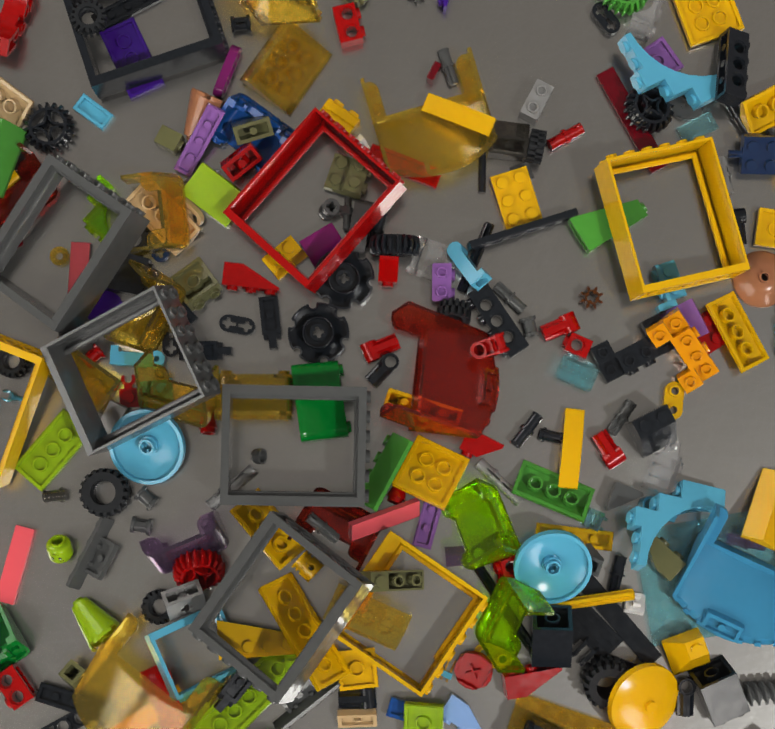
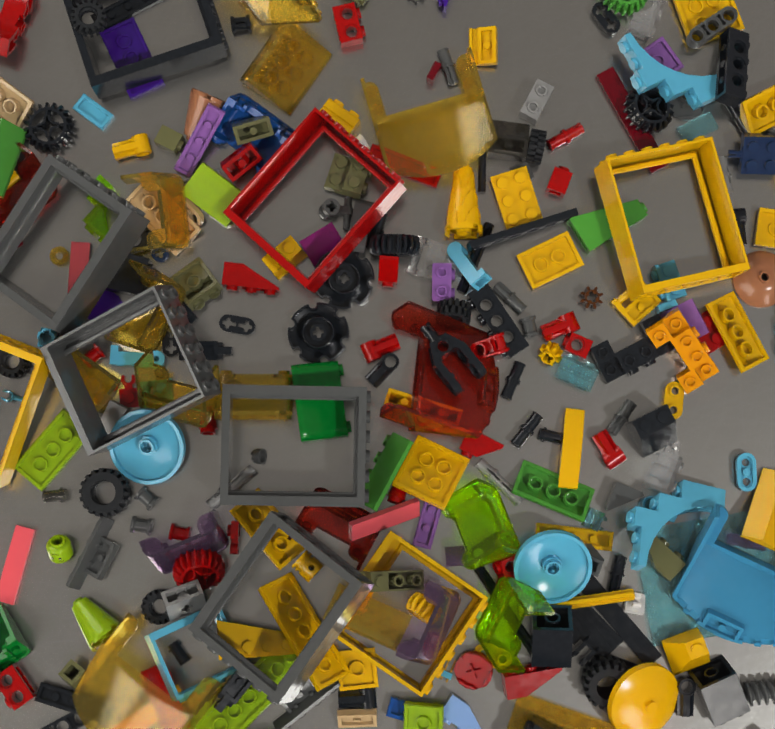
magenta beam [213,45,242,98] -> none
black hinge [258,295,282,350] -> none
dark grey axle [304,511,340,544] -> none
yellow slope [421,93,497,137] -> none
none -> medium azure piece [37,328,58,347]
none -> yellow piece [112,133,152,161]
none -> red bush [168,523,192,544]
none -> black pin [168,640,191,666]
none -> red plate [227,521,241,554]
none -> windscreen [395,578,461,665]
none -> yellow gear [405,592,441,624]
none -> black piece [420,322,487,396]
none -> yellow cone [445,163,483,240]
none -> yellow plate [469,26,498,67]
none -> black pin [500,361,526,400]
none -> yellow plate [516,231,584,290]
none -> yellow gear [538,341,563,366]
none -> red brick [545,166,573,198]
none -> yellow plate [610,282,662,327]
none -> dark grey beam [686,6,738,49]
none -> medium azure plate [735,453,757,491]

